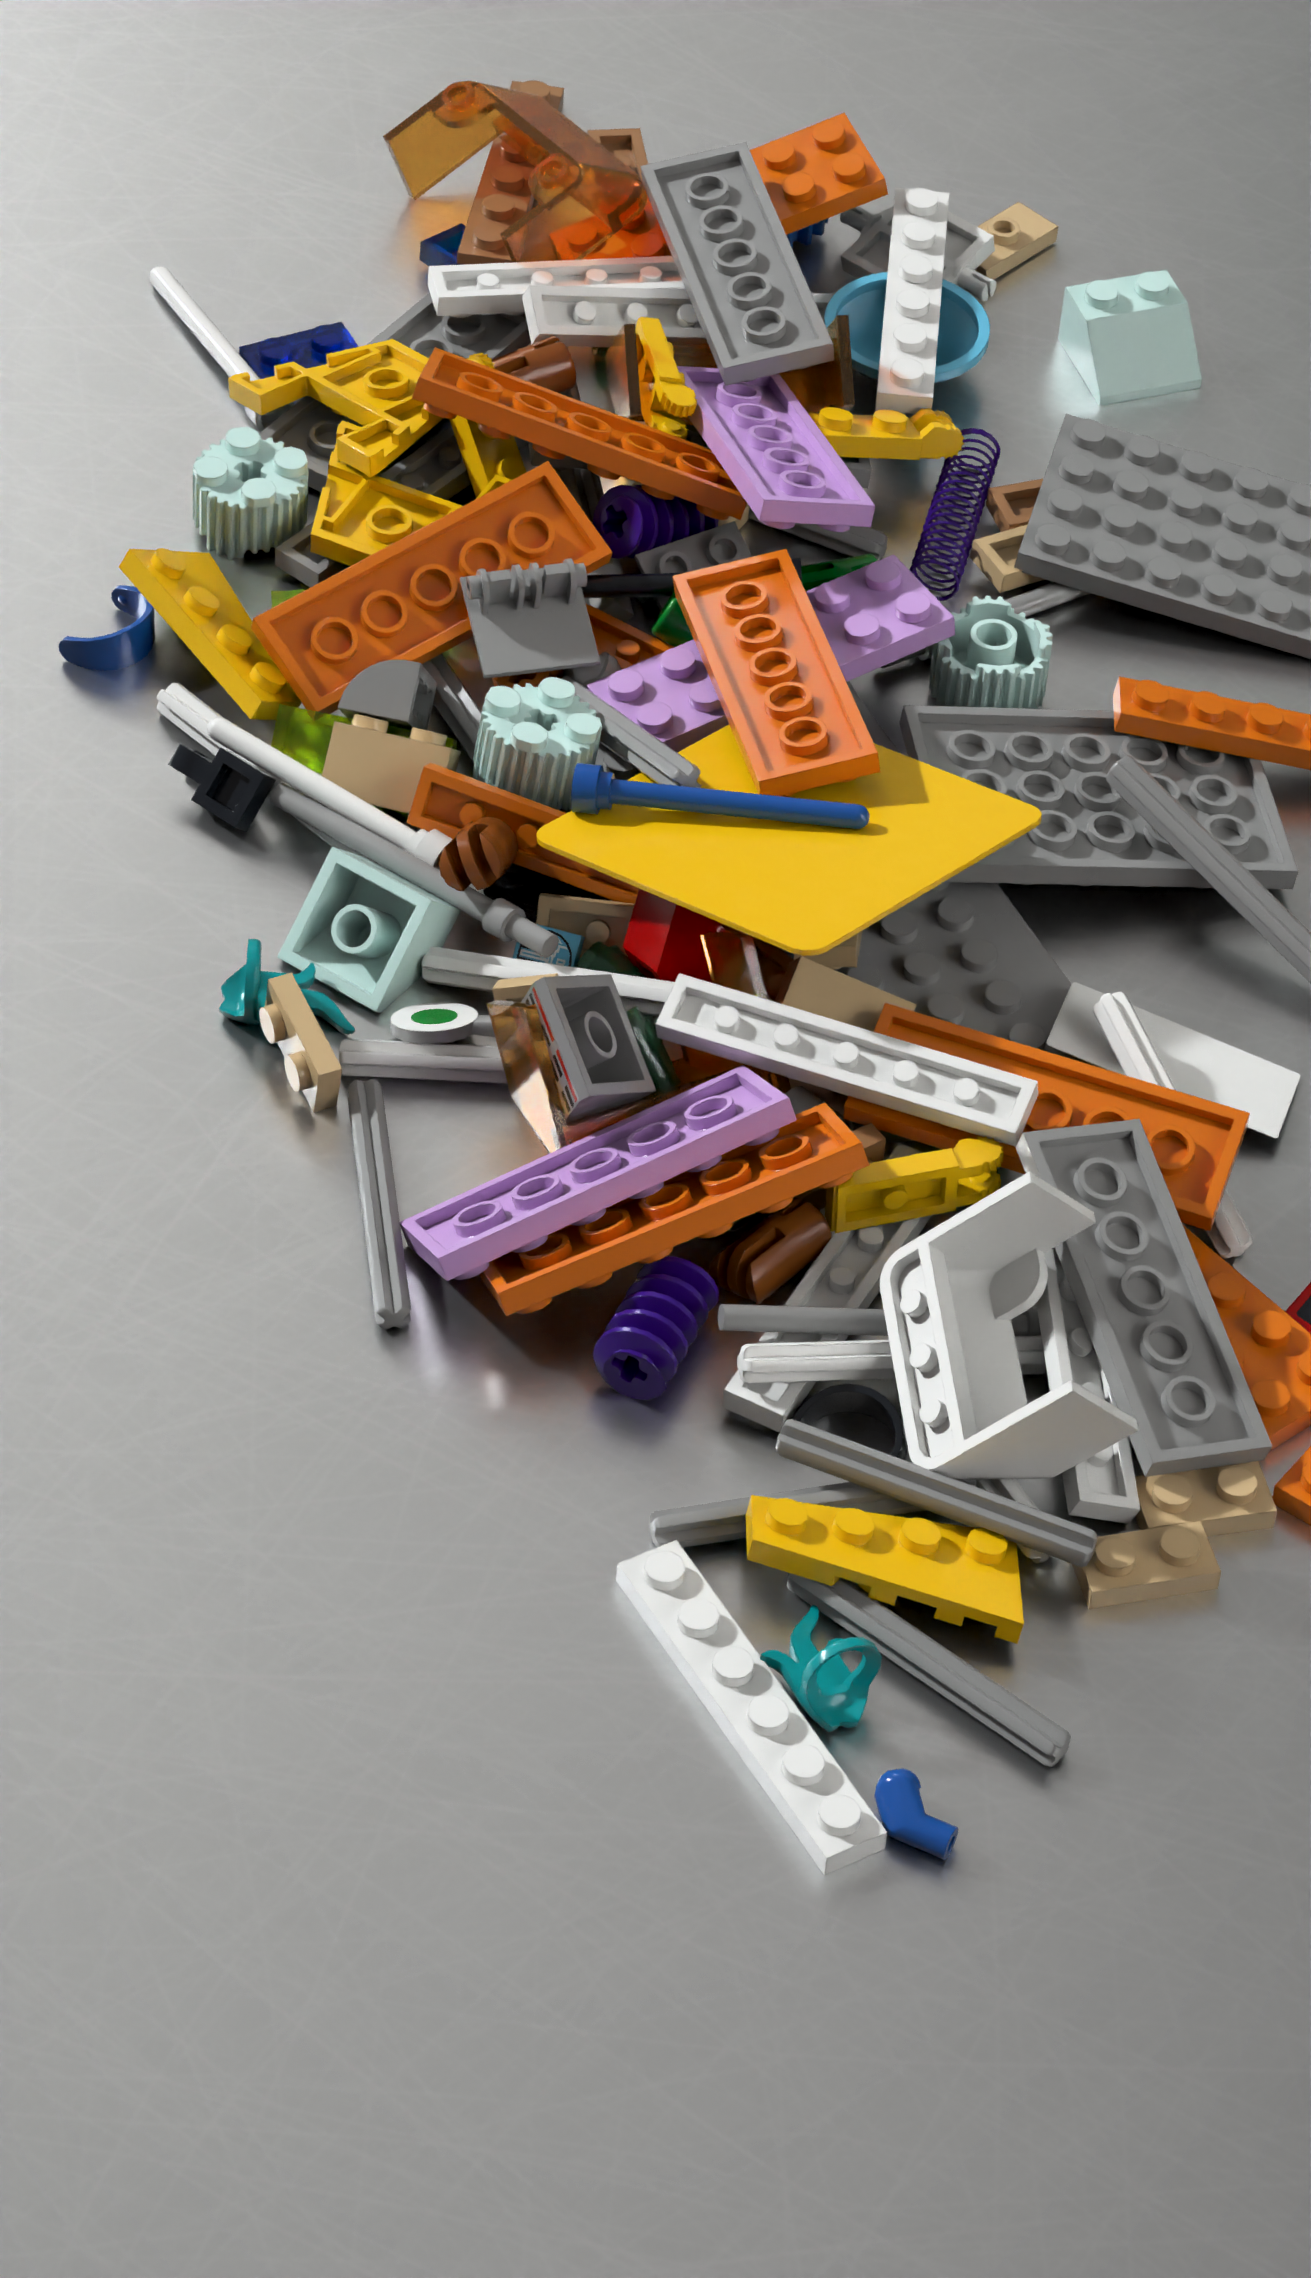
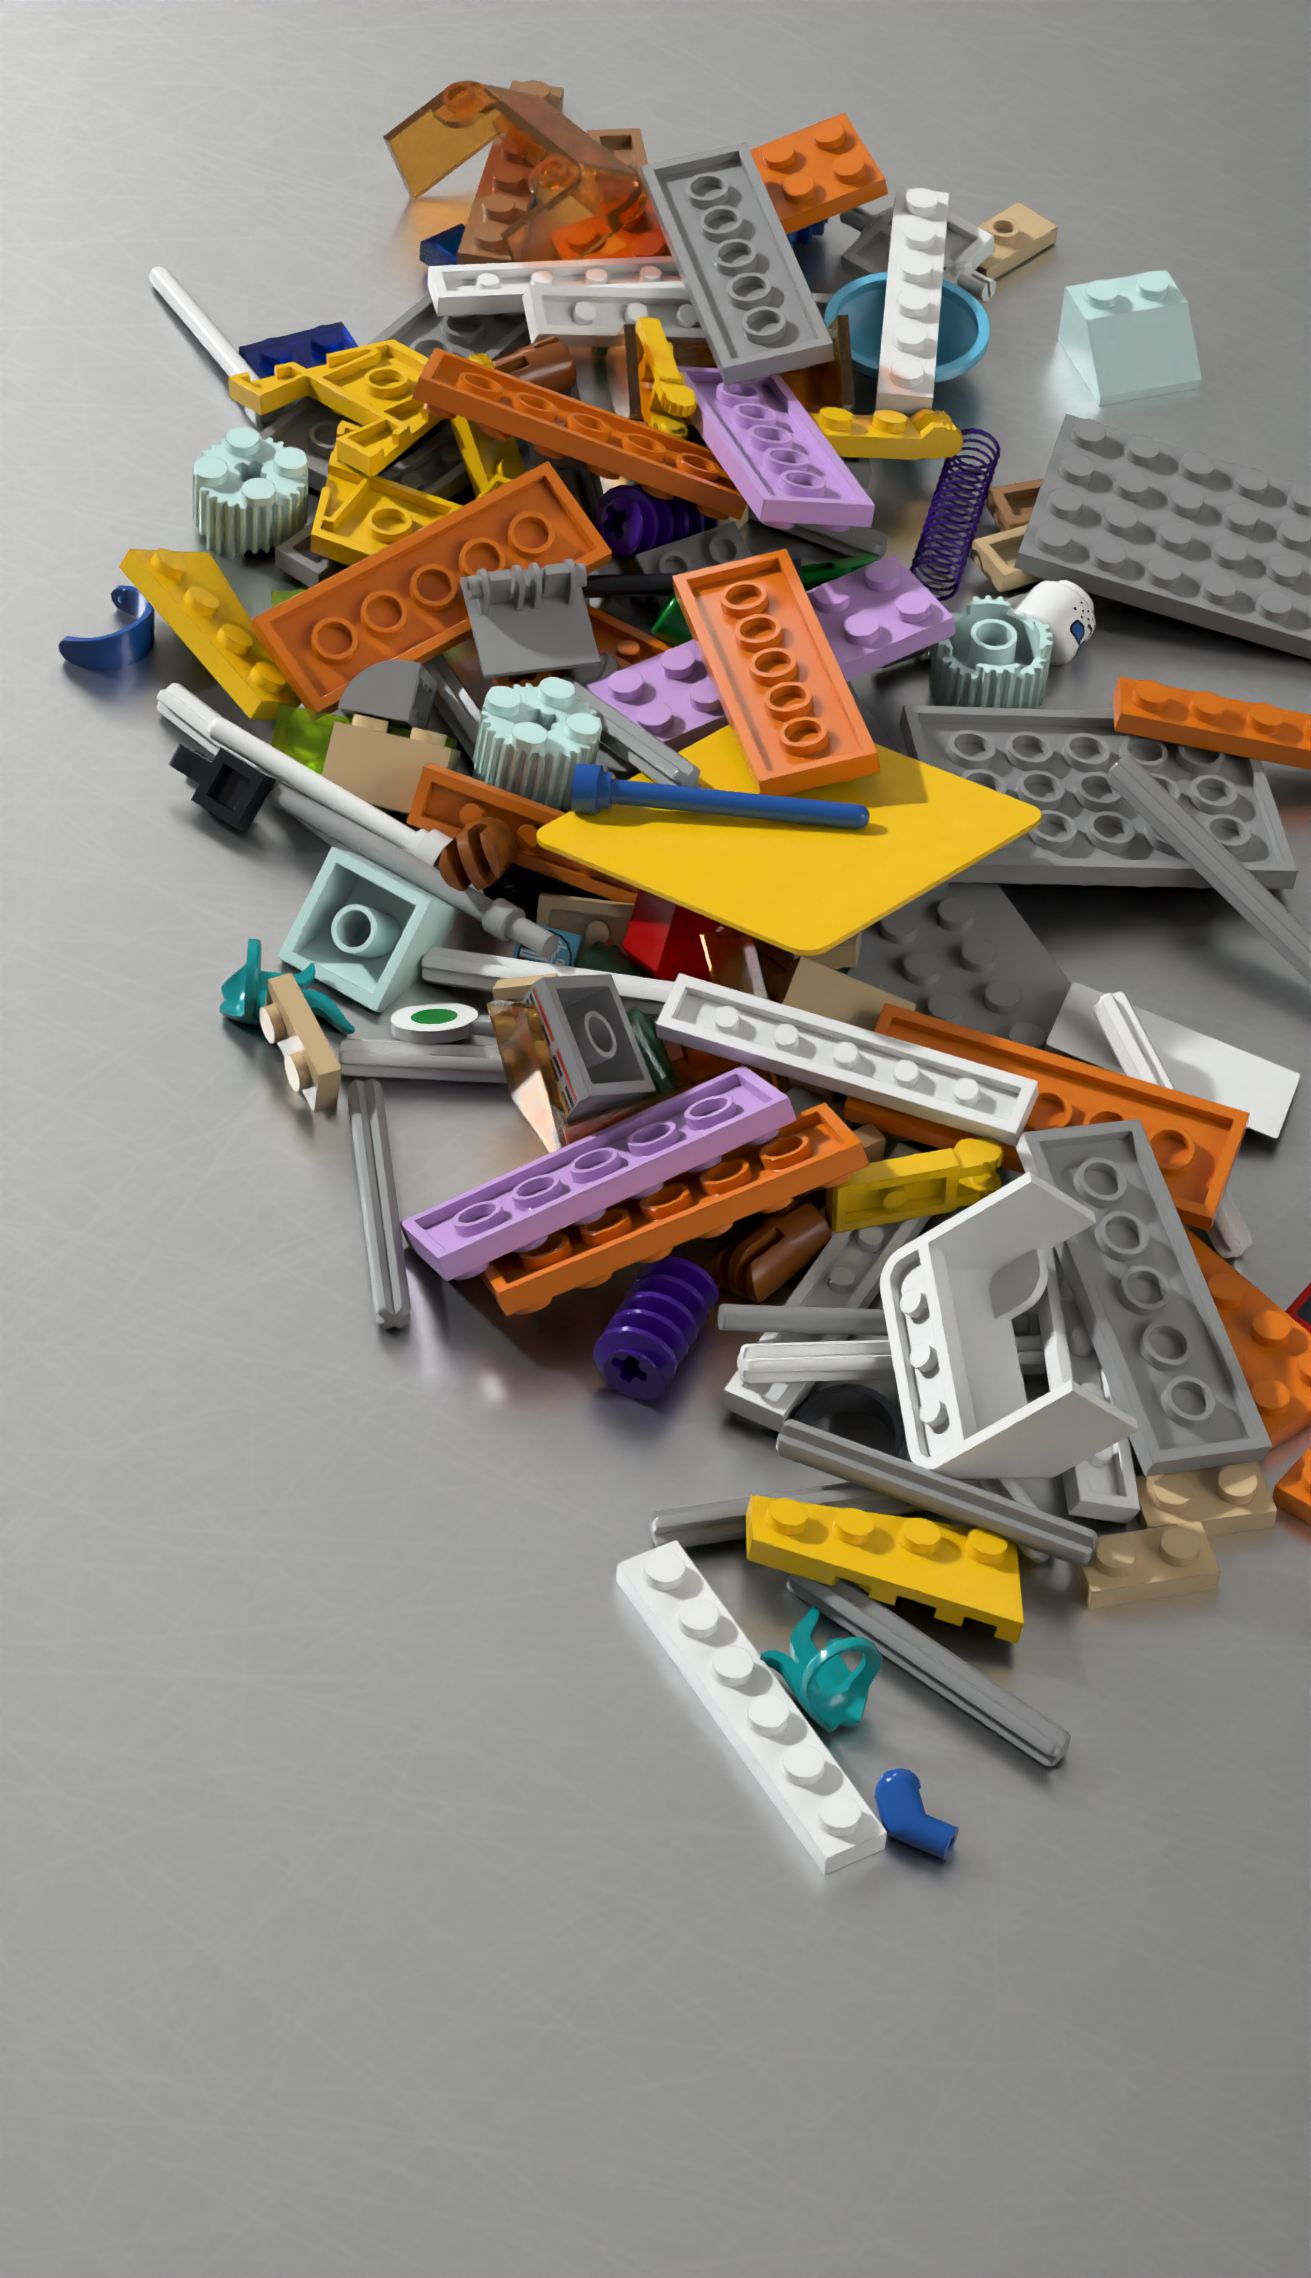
none -> white head [1014,580,1096,666]

